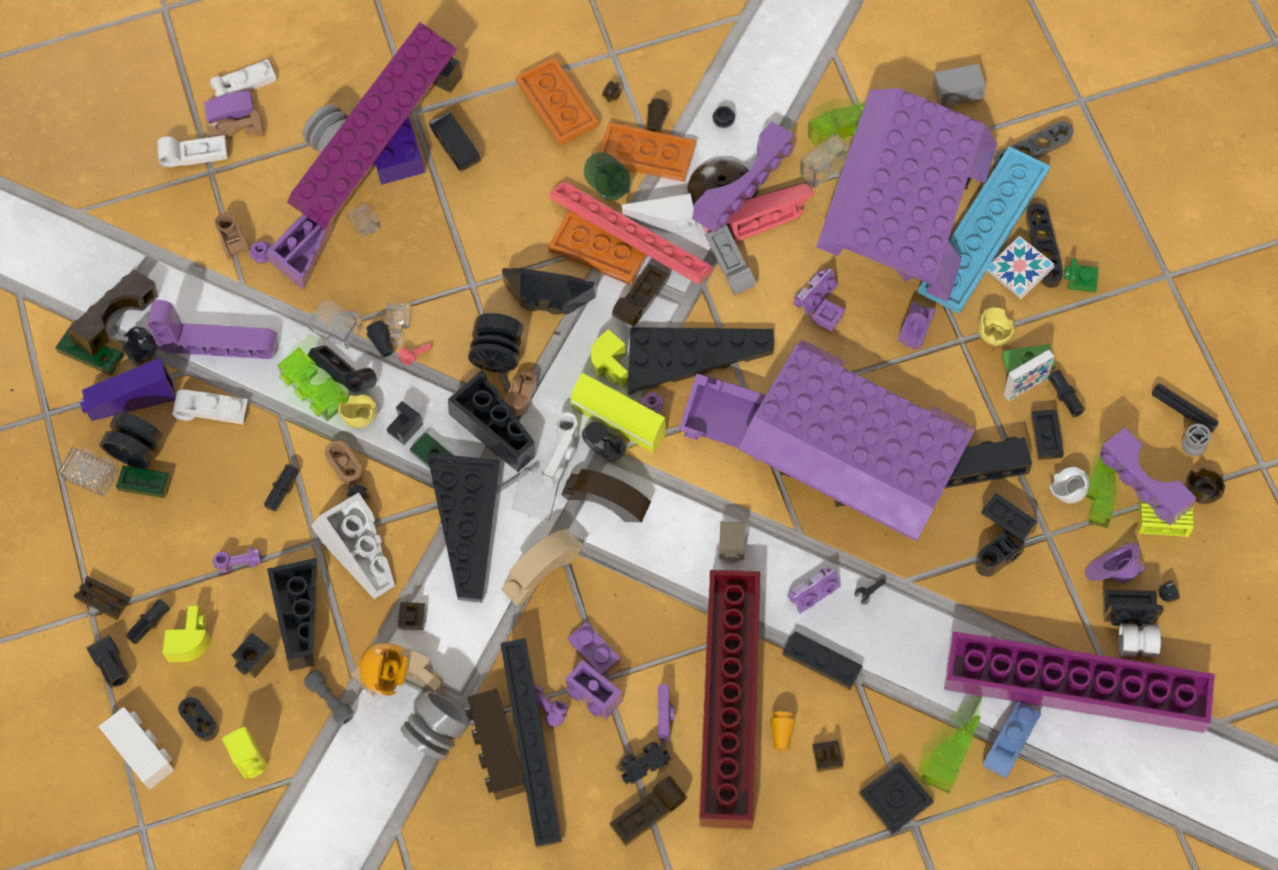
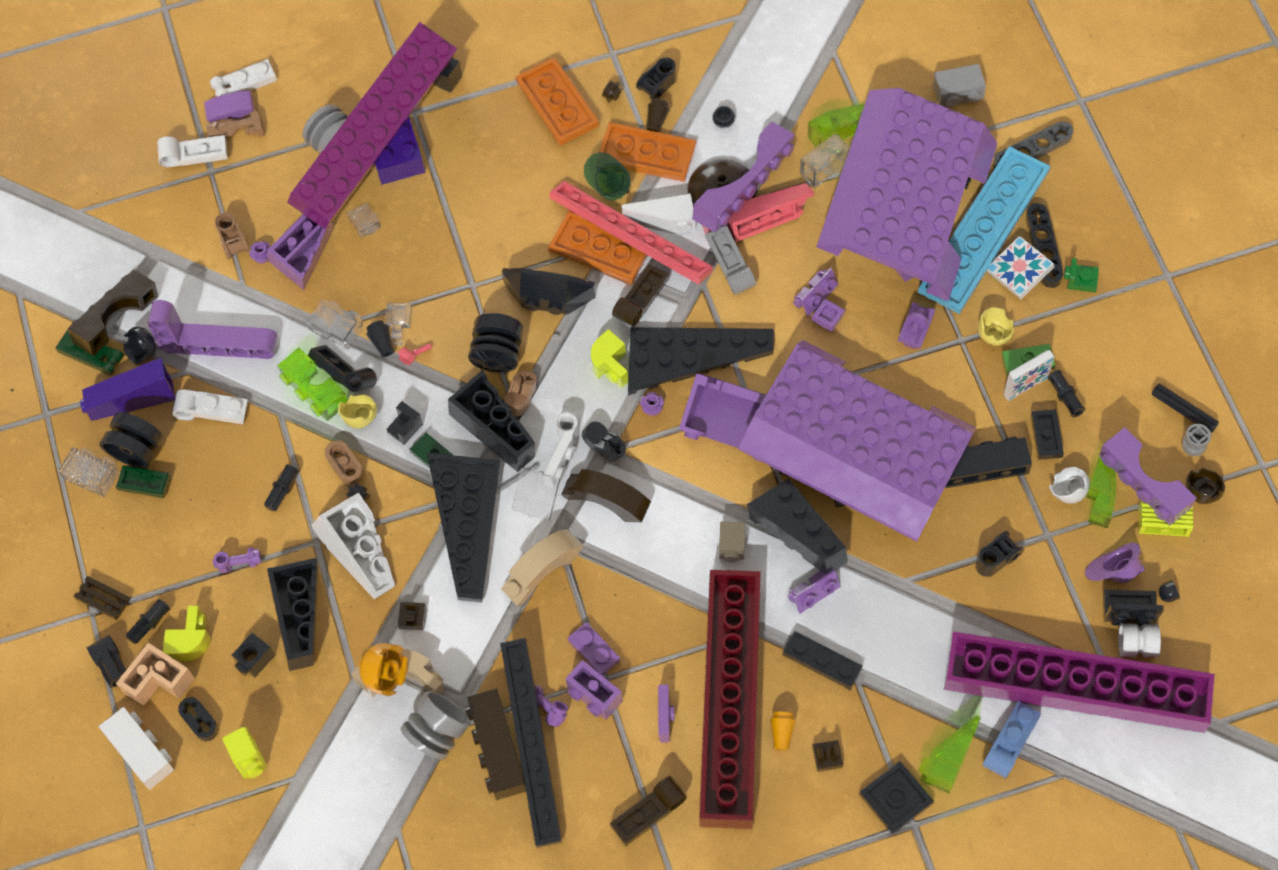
dark grey piece [304,670,354,725] -> none
black beam [429,111,481,172] -> none
neon yellow brick [571,373,666,453] -> none
black hinge [615,741,671,784] -> none
black hand [855,578,886,604] -> none
black hinge [981,493,1037,543] -> none
none -> light nougat brick [116,643,195,706]
none -> black piece [636,57,677,100]
none -> black wedge [747,479,848,575]

